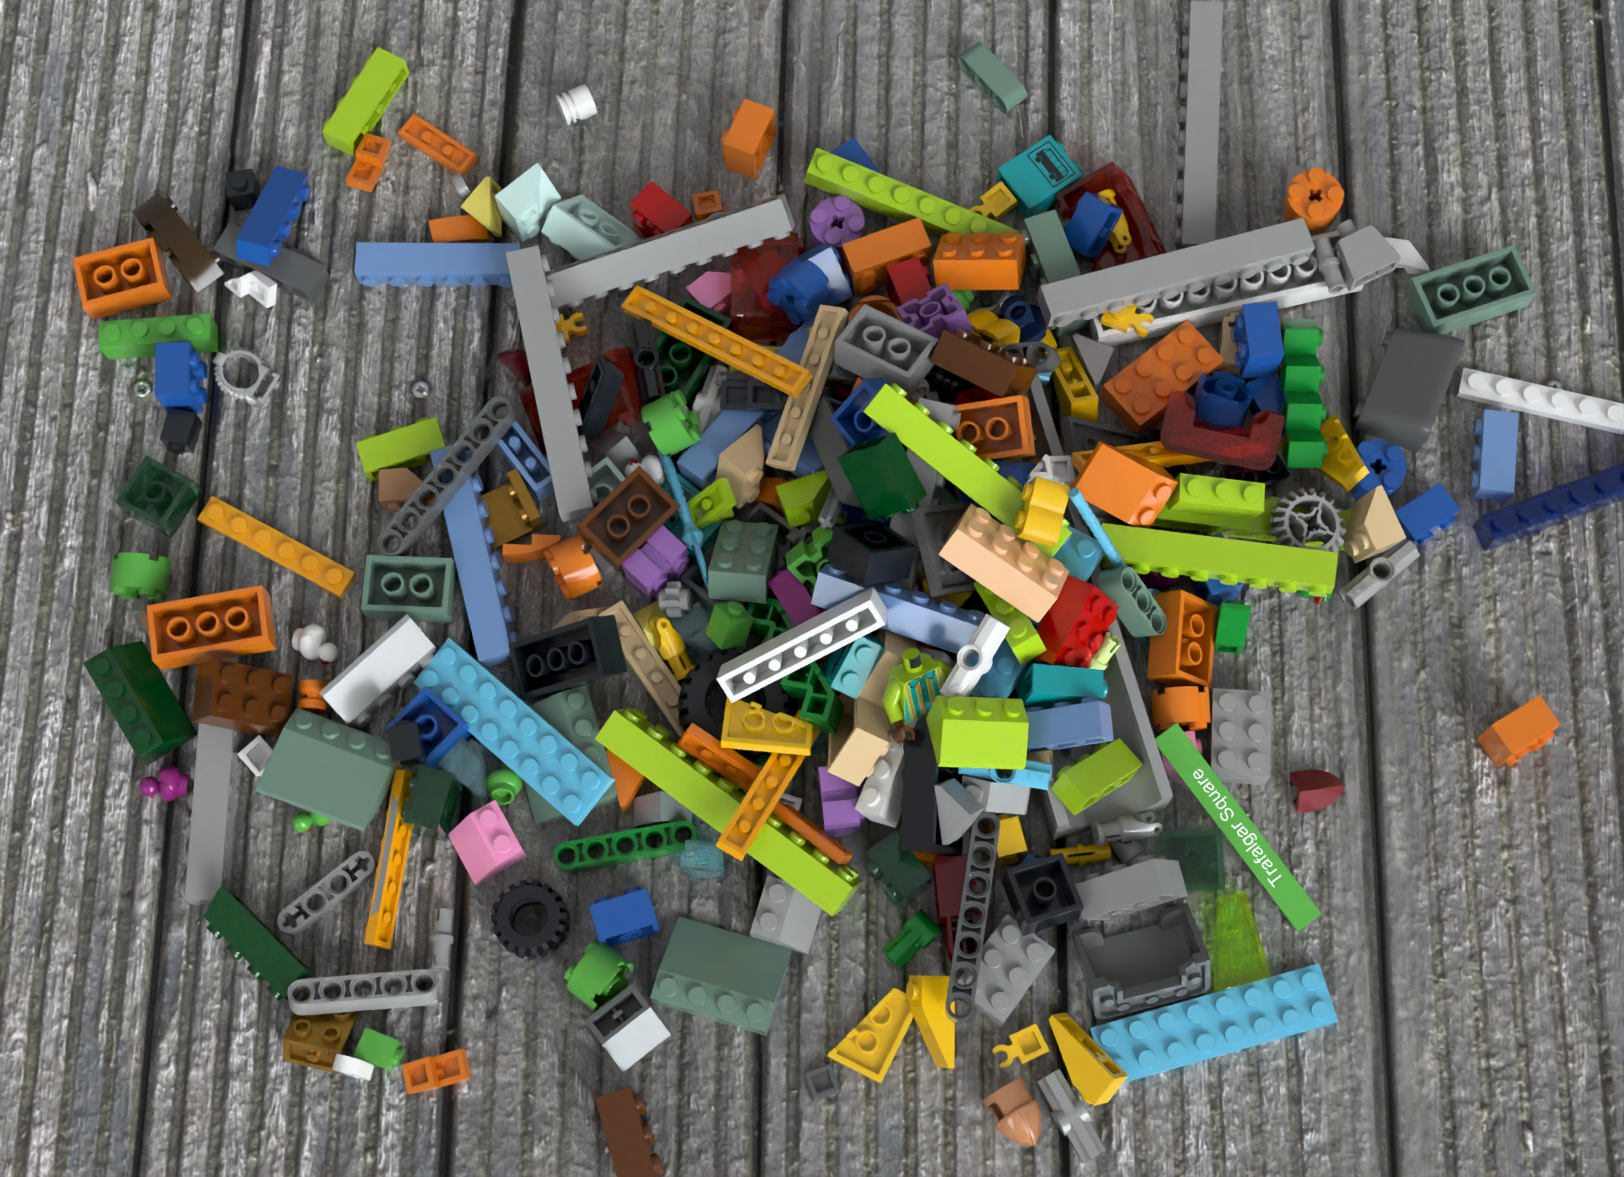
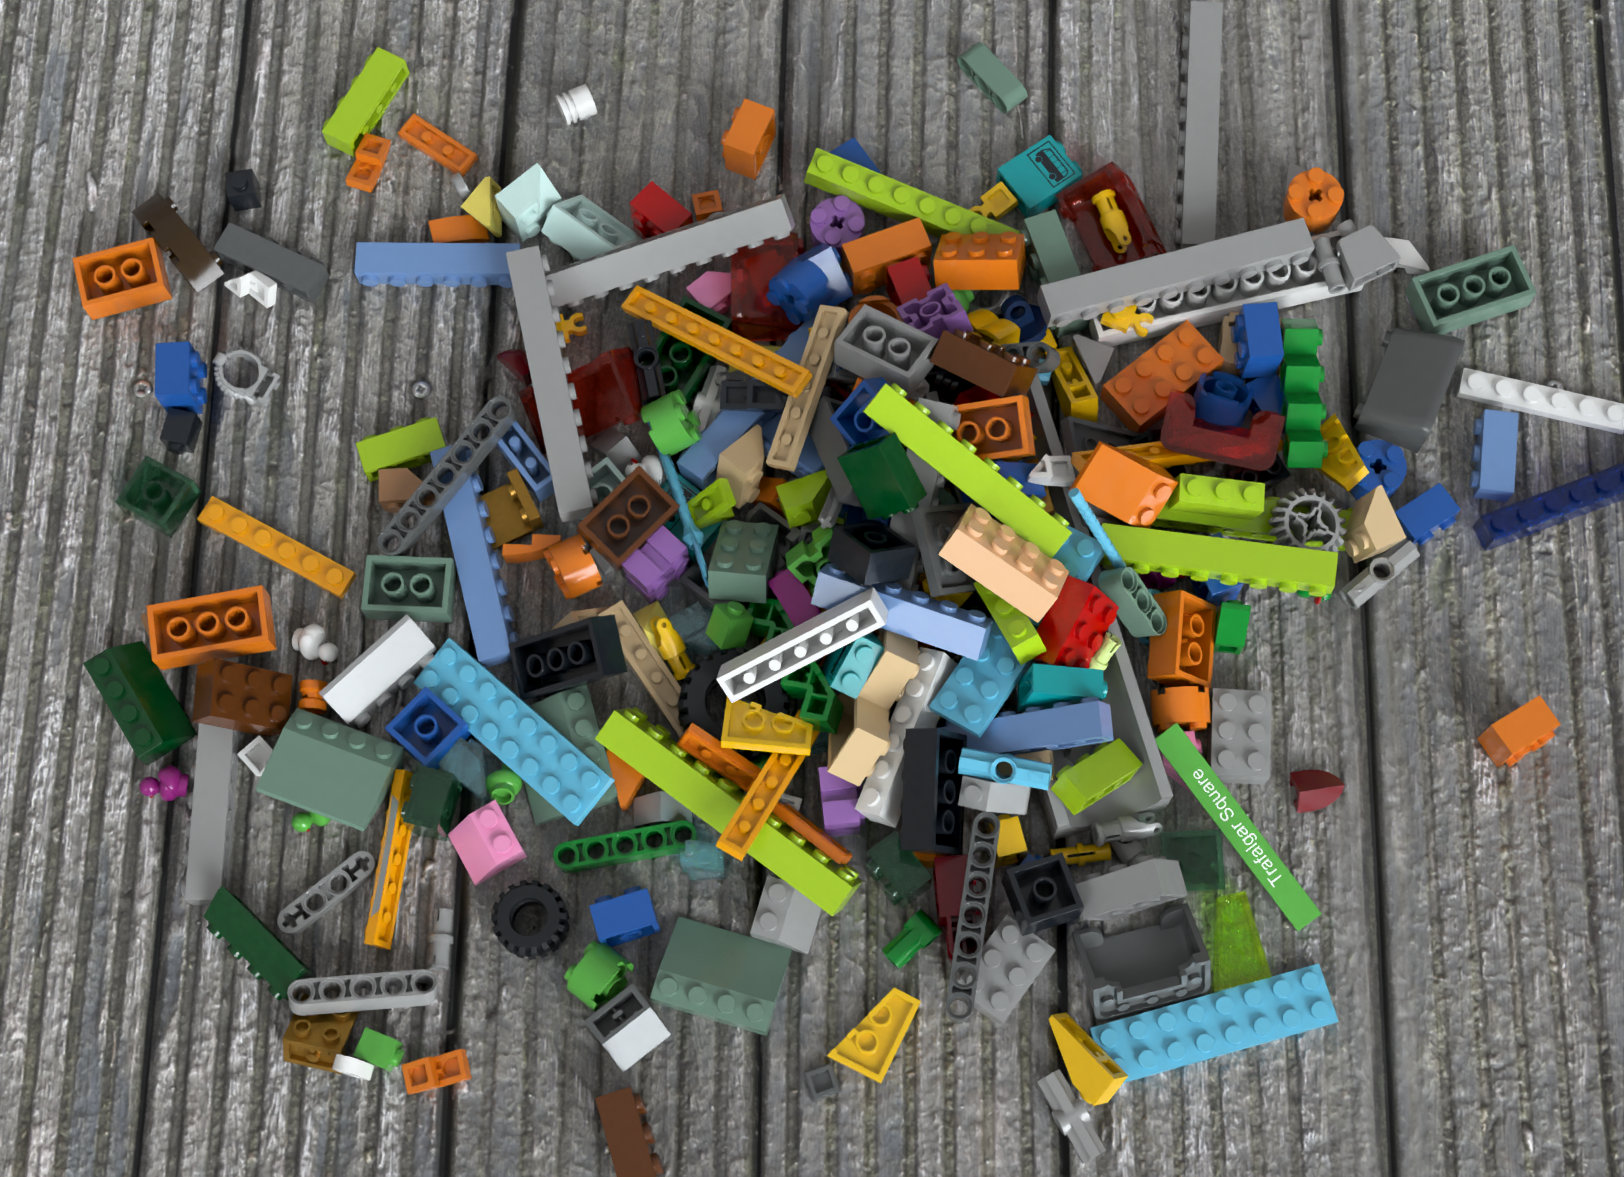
bright green brick [99,313,218,360] -> none
bright green brick [109,552,171,602] -> none
blue brick [236,165,311,267] -> none
black brick [388,720,427,769] -> none
black slope [577,355,624,439] -> none
light grey gear [659,581,691,618] -> none
lime torso [882,648,975,744] -> none
yellow slope [906,975,955,1069] -> none
lime slope [926,695,1029,770] -> none
light grey slope [934,778,985,845] -> none
white piece [939,614,1010,697] -> none
nougat helmet [983,1078,1042,1146] -> none
yellow plate [992,1023,1049,1069] -> none
yellow brick [1014,476,1070,547] -> none
blue brick [1064,192,1123,258] -> none

